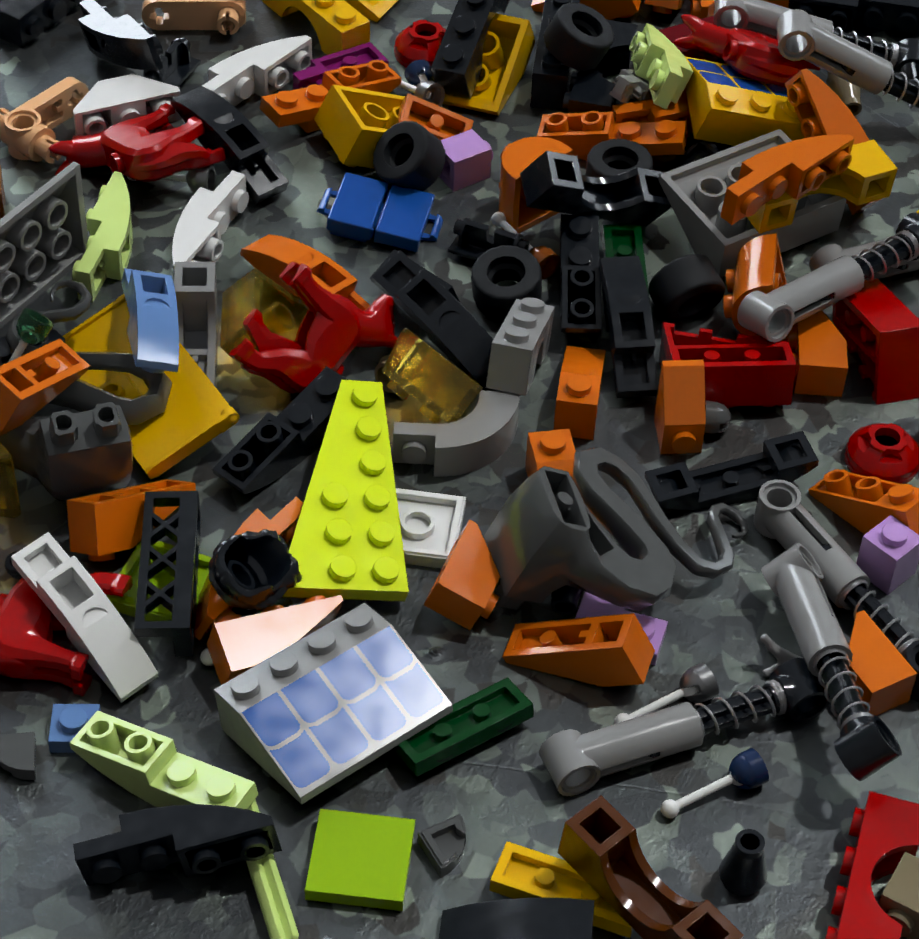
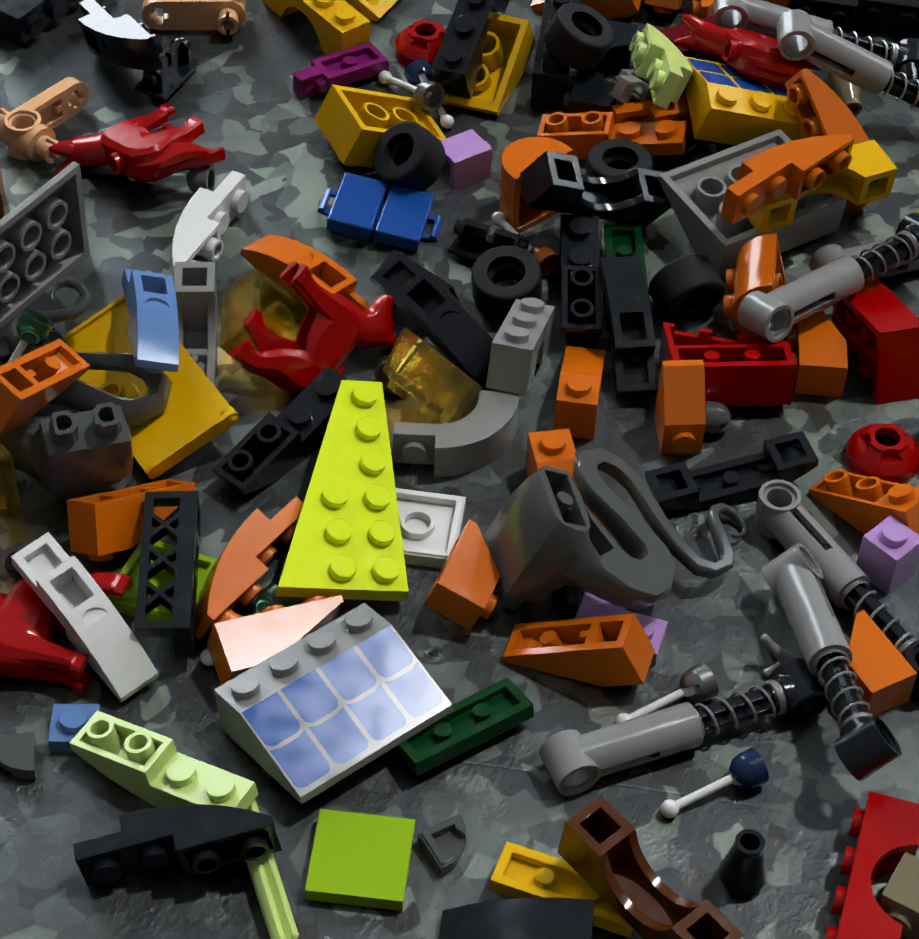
yellowish green slope [72,171,133,303] -> none
white slope [73,74,182,136] -> none
black slope [171,86,289,204] -> none
white slope [202,35,313,107] -> none
black hair [208,529,302,610] -> none
orange slope [260,60,402,133] -> none
orange slope [397,93,474,140] -> none

